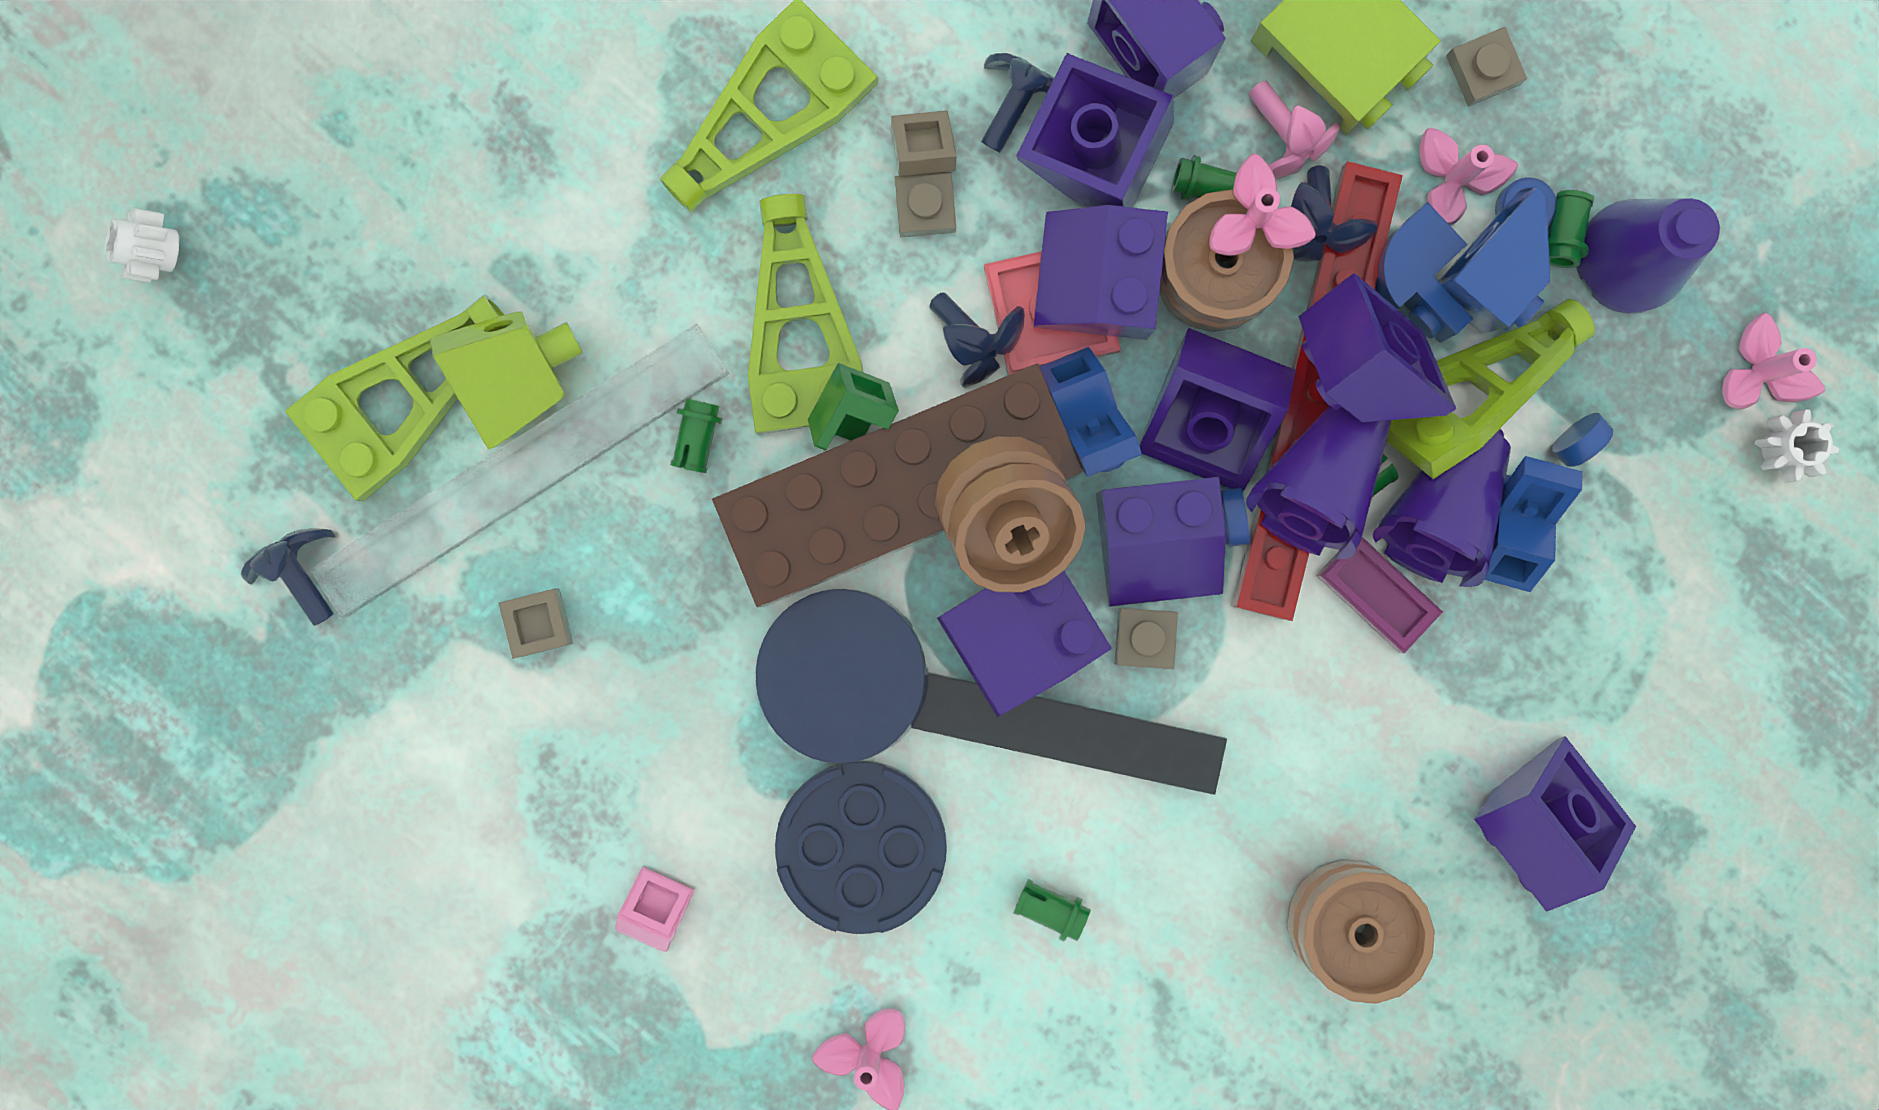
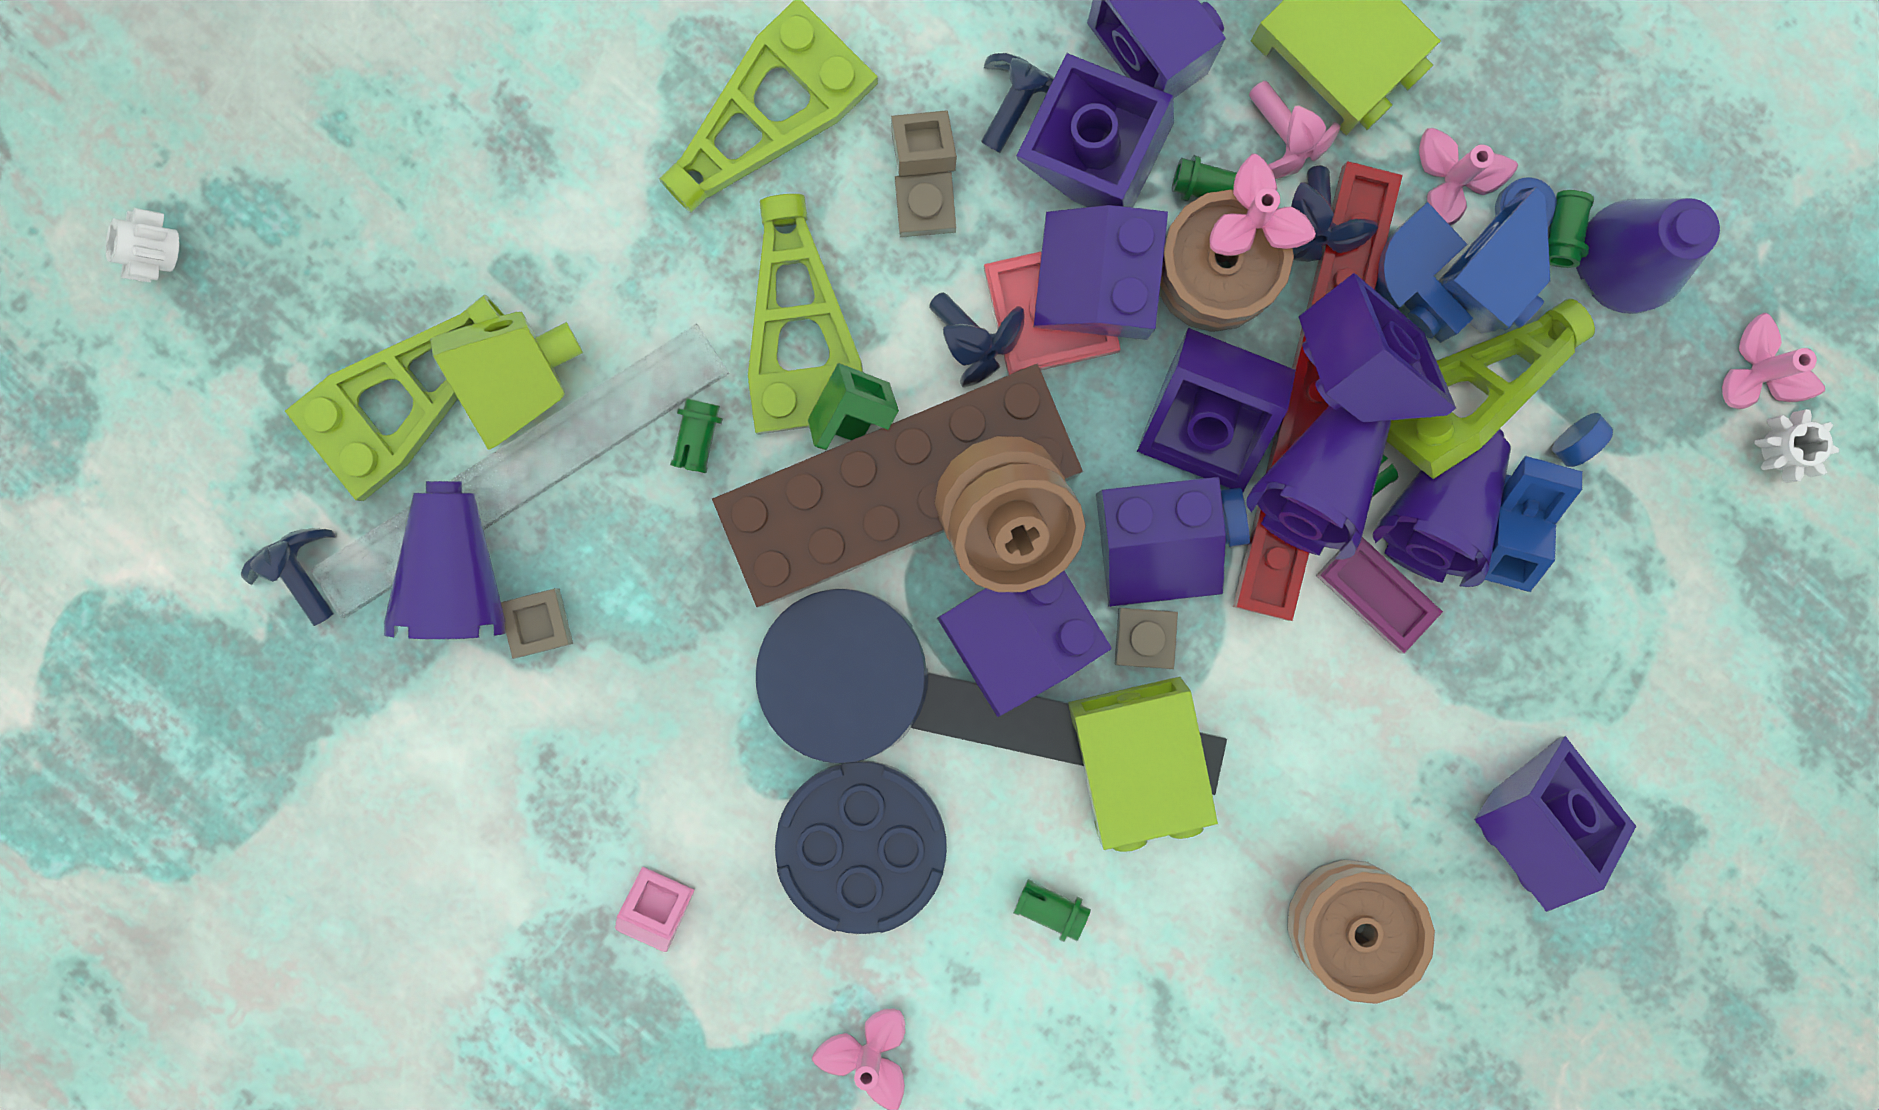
blue brick [1039,347,1142,477] -> none
dark tan plate [1446,27,1527,107] -> none
none -> dark purple cone [384,481,506,639]
none -> lime panel [1068,676,1218,852]

